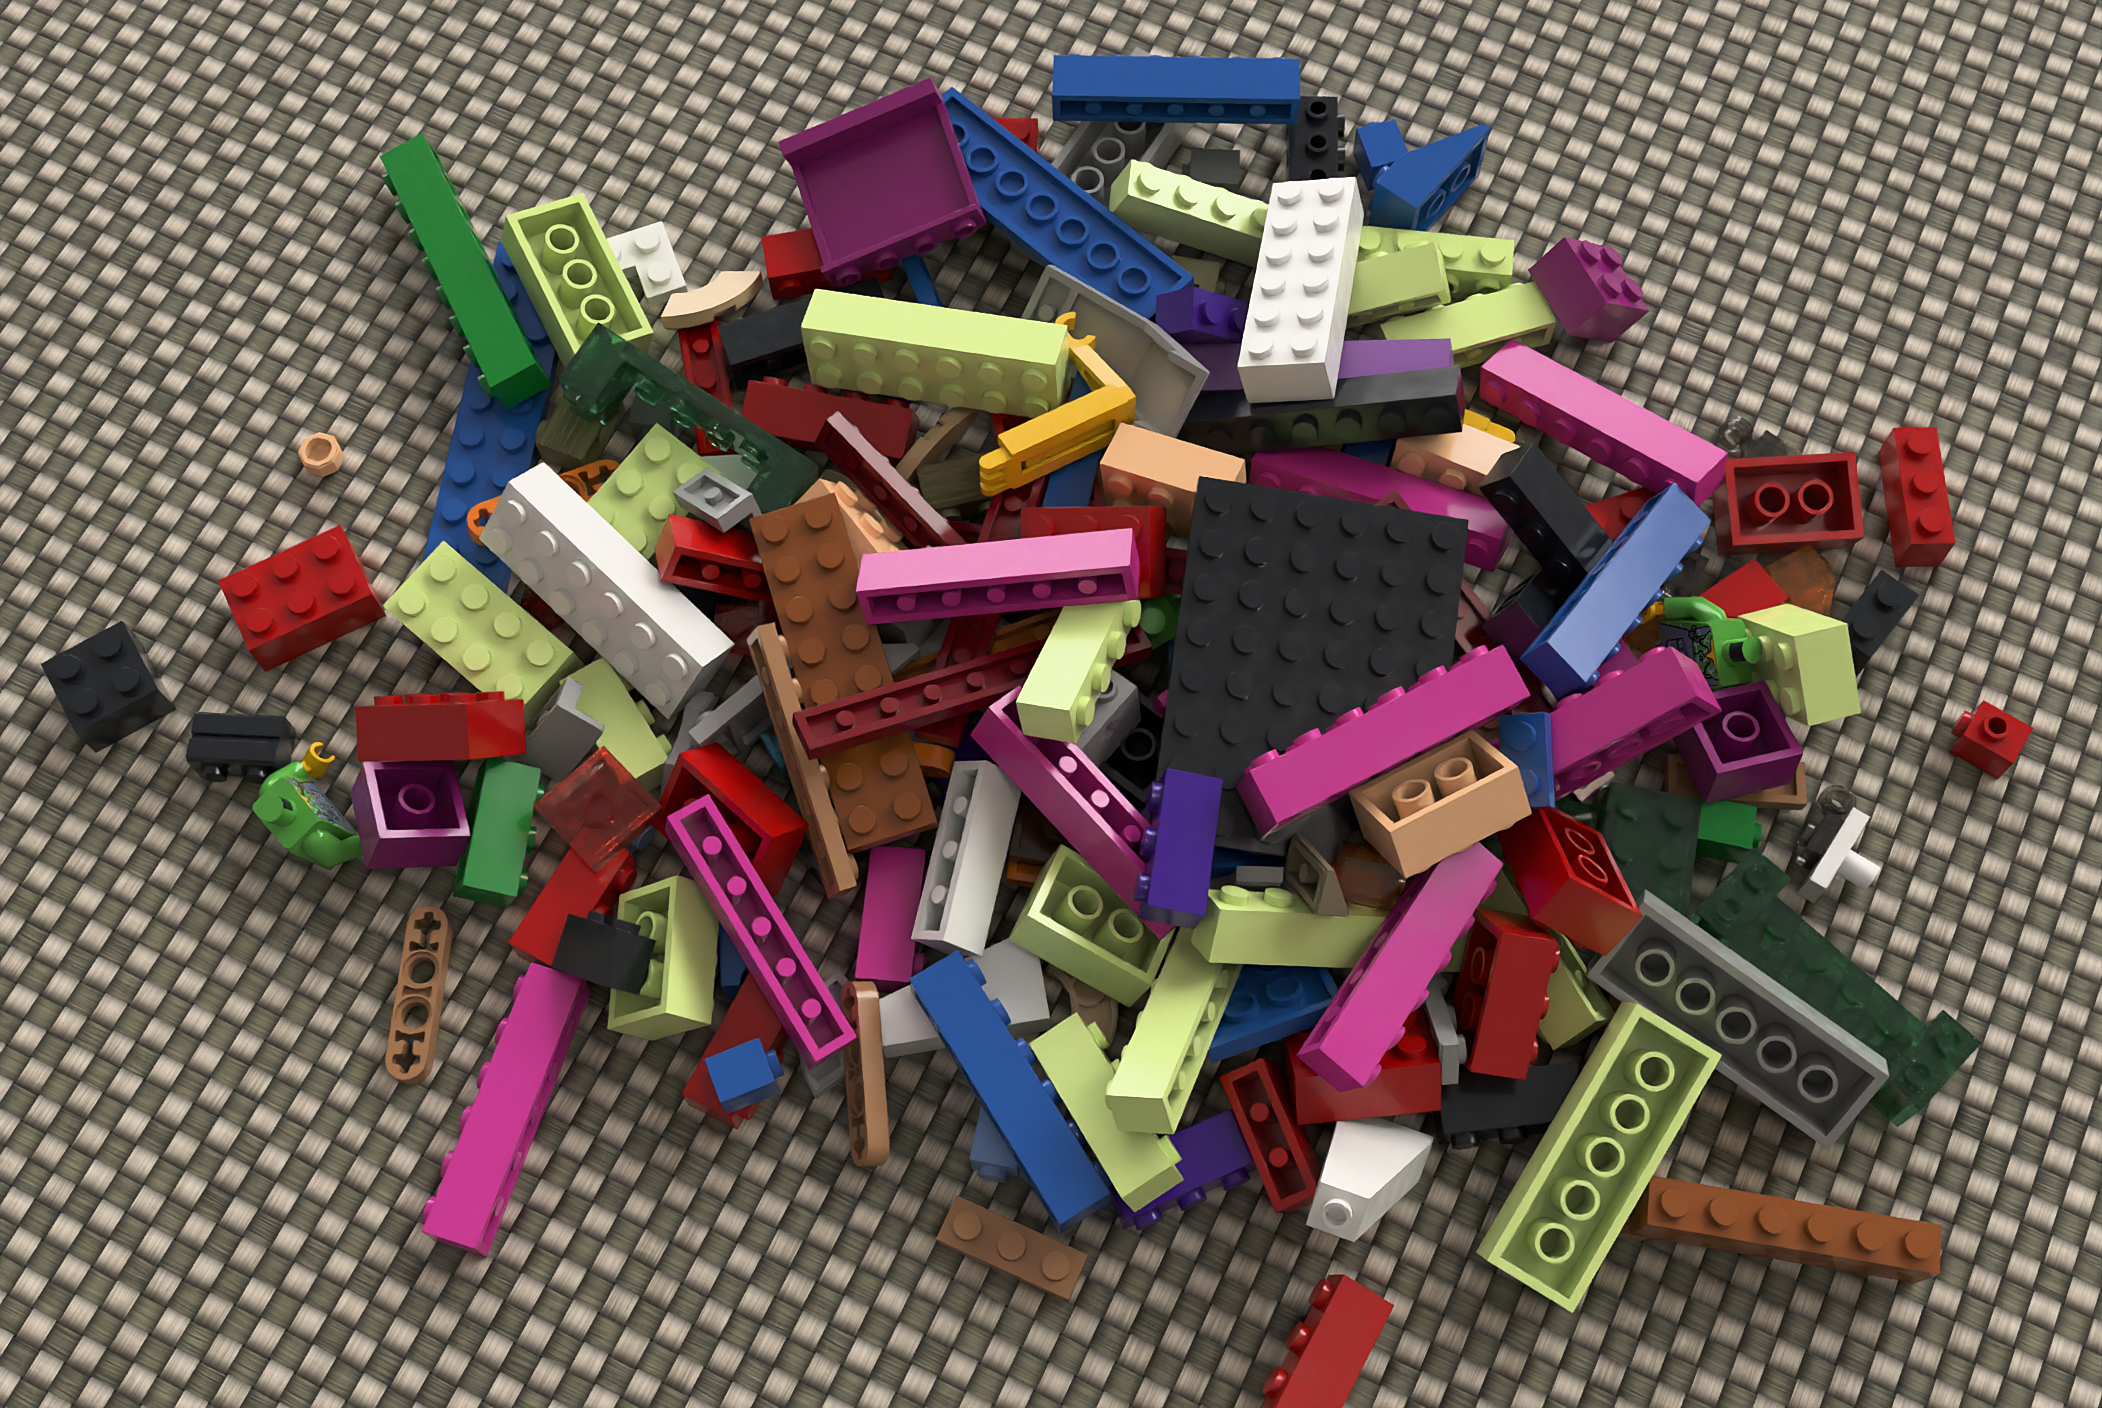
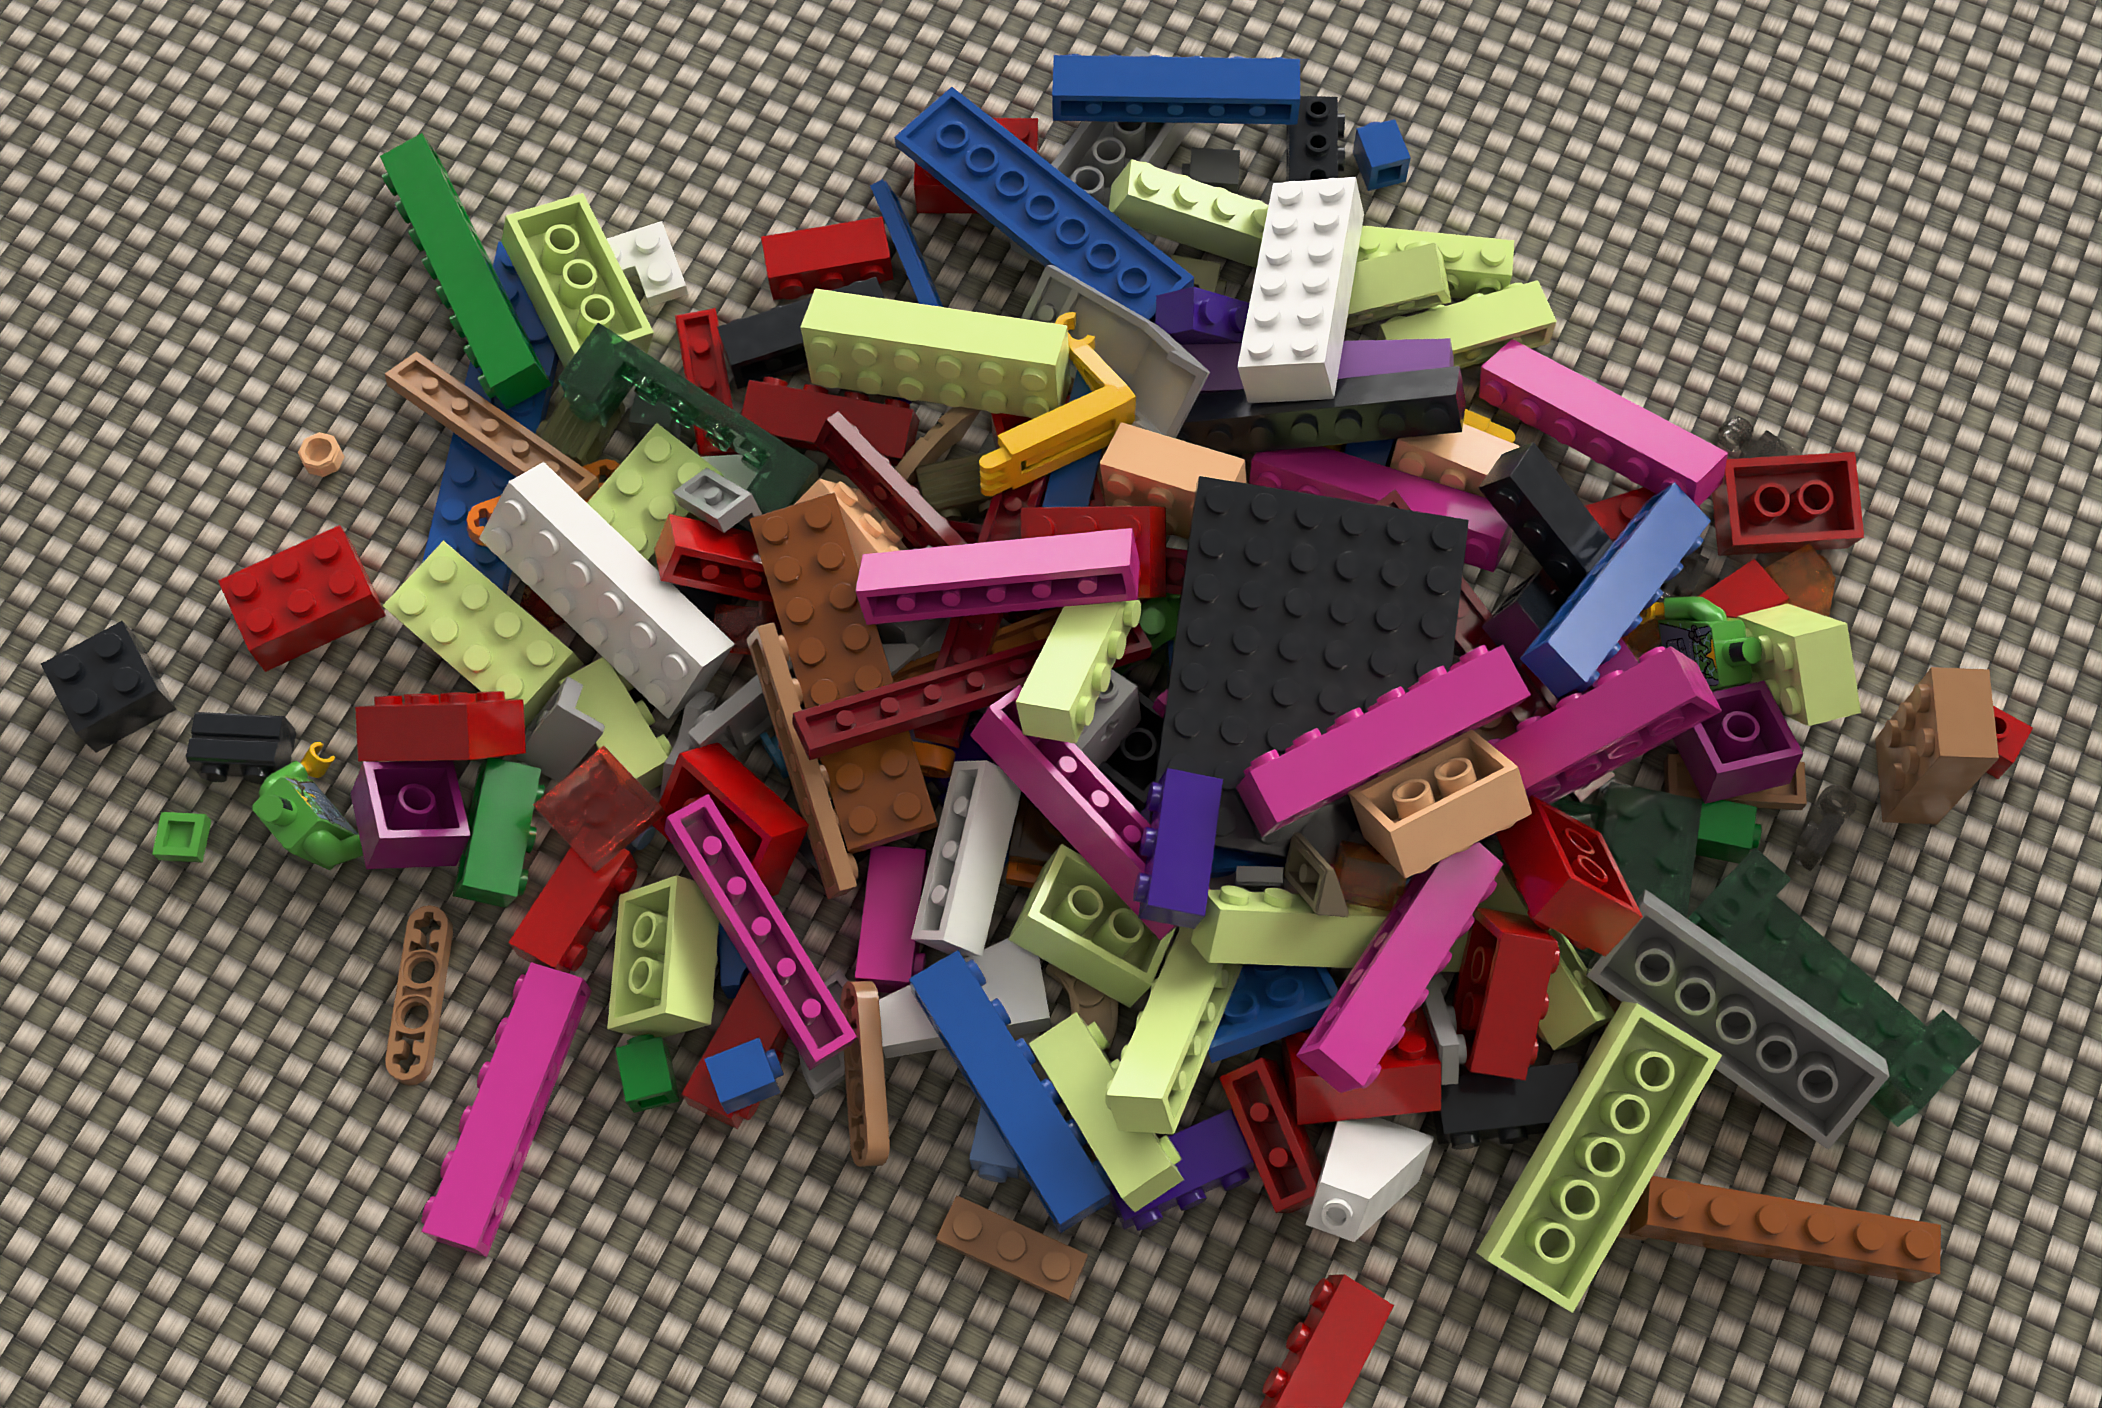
black brick [552,910,656,995] -> none
tile [661,271,763,330] -> none
magenta panel [778,77,987,287] -> none
blue slope [1368,124,1491,232] -> none
blue plate [1499,712,1555,810] -> none
magenta brick [1528,237,1649,343] -> none
white tile [1797,807,1880,903] -> none
black brick [1841,570,1919,678] -> none
red brick [1878,427,1955,567] -> none
none -> bright green plate [152,812,211,863]
none -> medium nougat plate [385,351,599,500]
none -> green brick [615,1034,680,1113]
none -> medium nougat brick [1875,667,1999,824]

